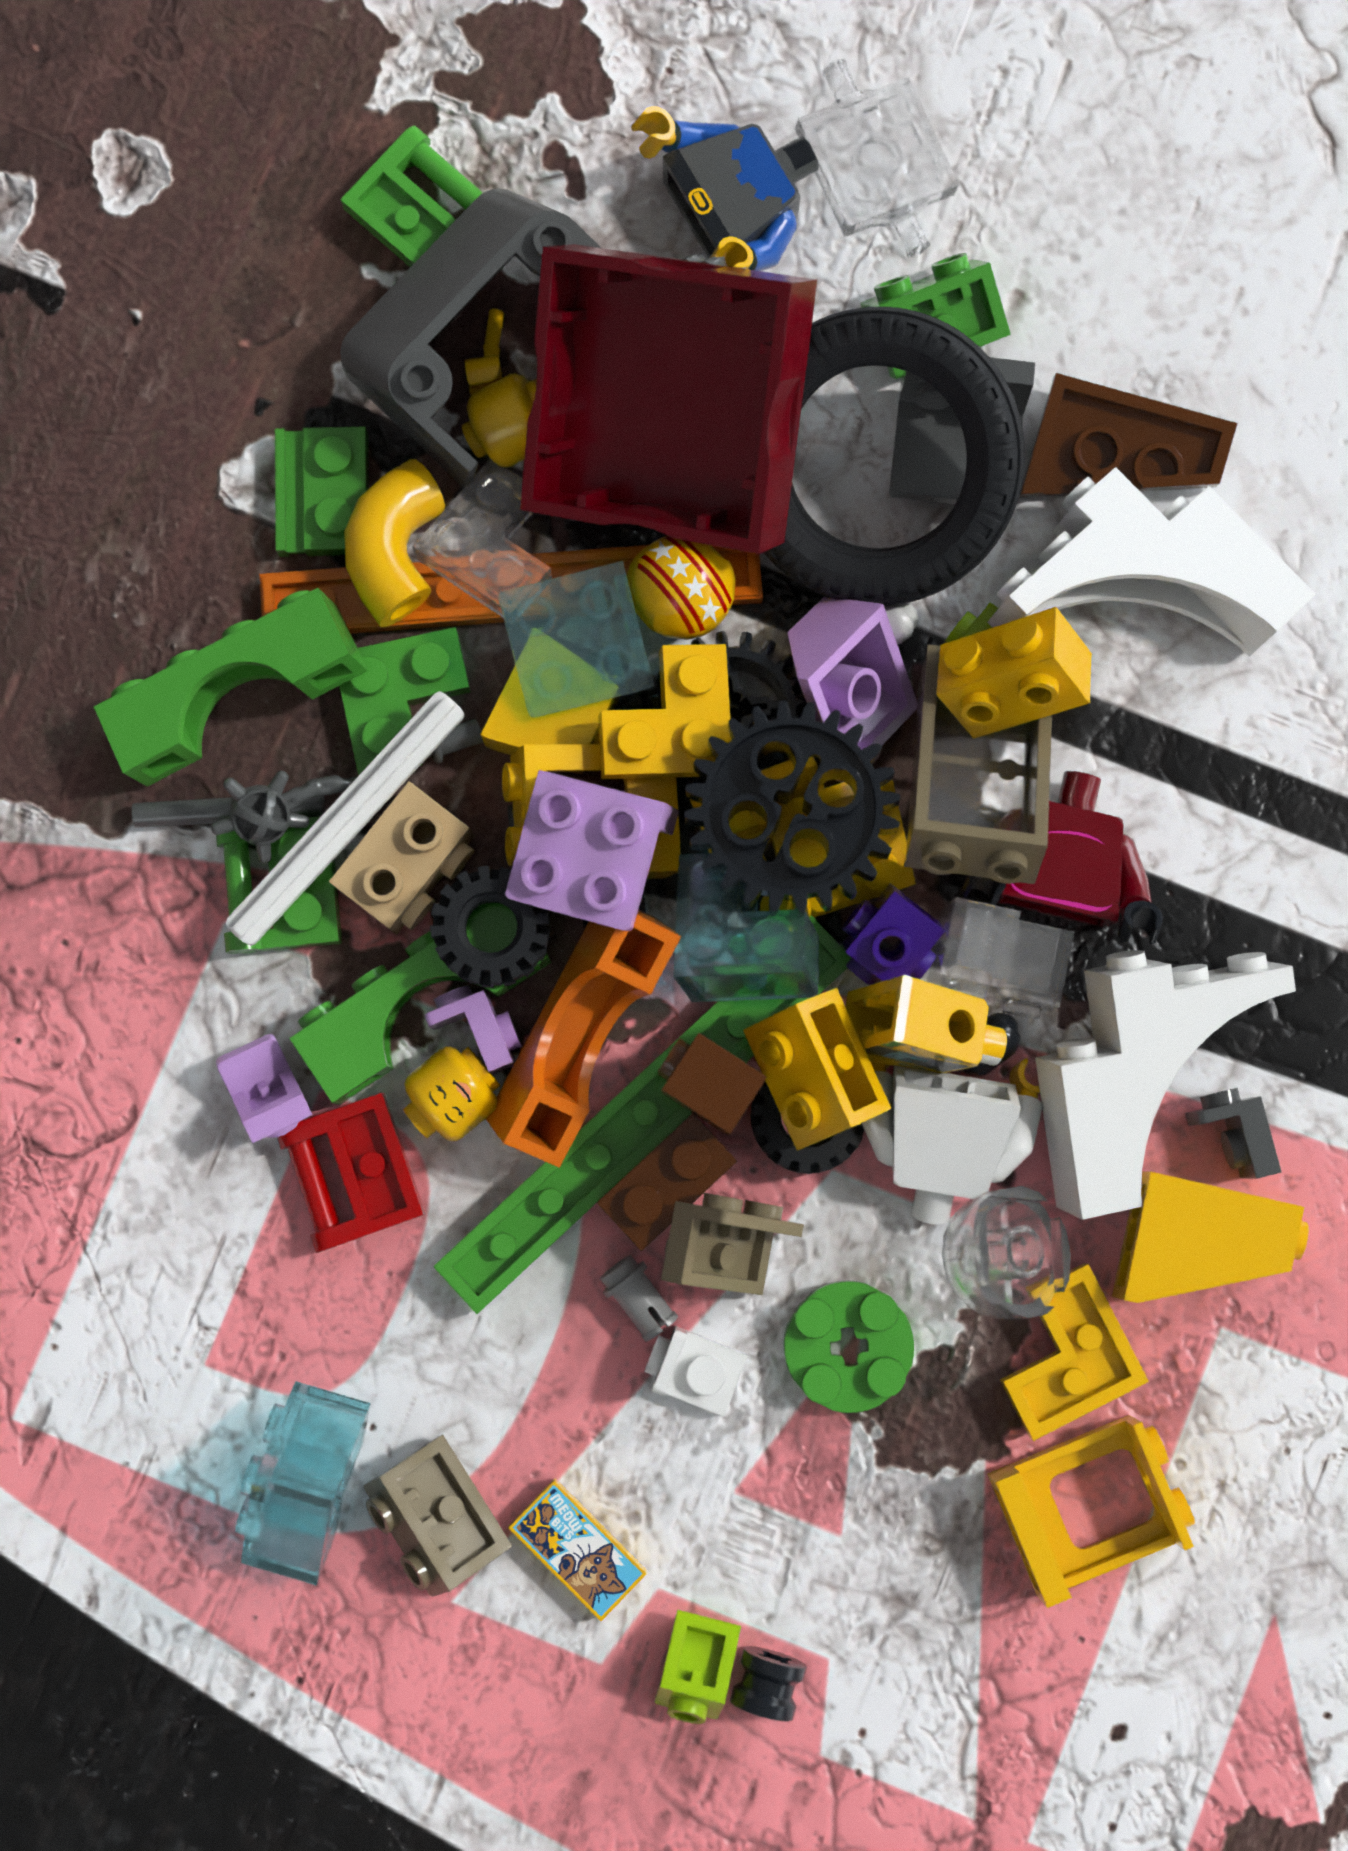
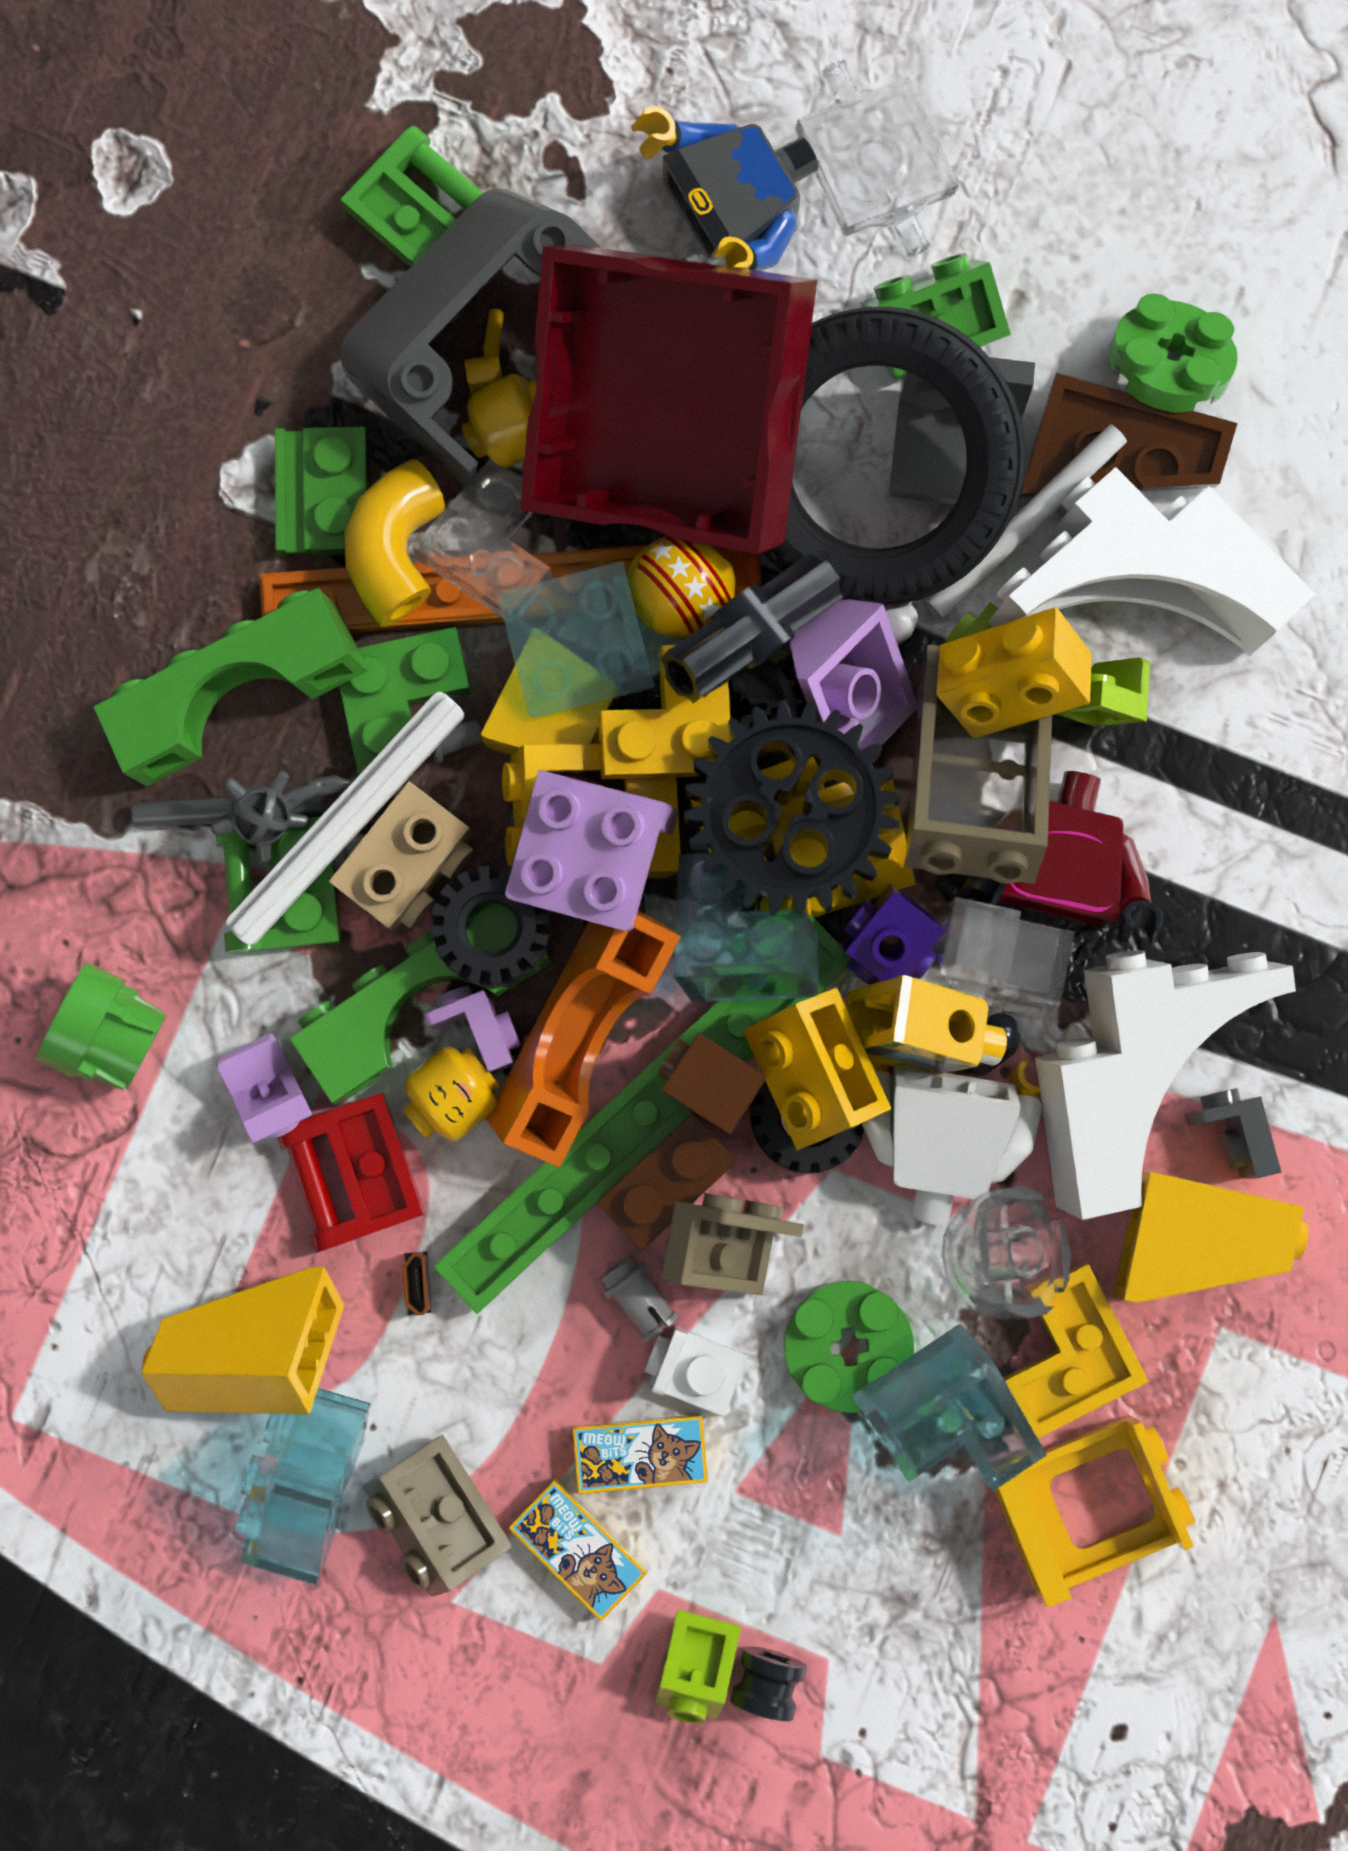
none -> bright green piece [35,962,166,1090]
none -> yellow slope [141,1266,345,1415]
none -> piece [402,1251,432,1316]
none -> tile [573,1414,708,1494]
none -> black piece [660,553,843,704]
none -> clear light blue brick [851,1324,1047,1492]
none -> white bar [926,424,1127,618]
none -> lime bracket [1057,657,1150,727]
none -> bright green plate [1108,293,1238,413]

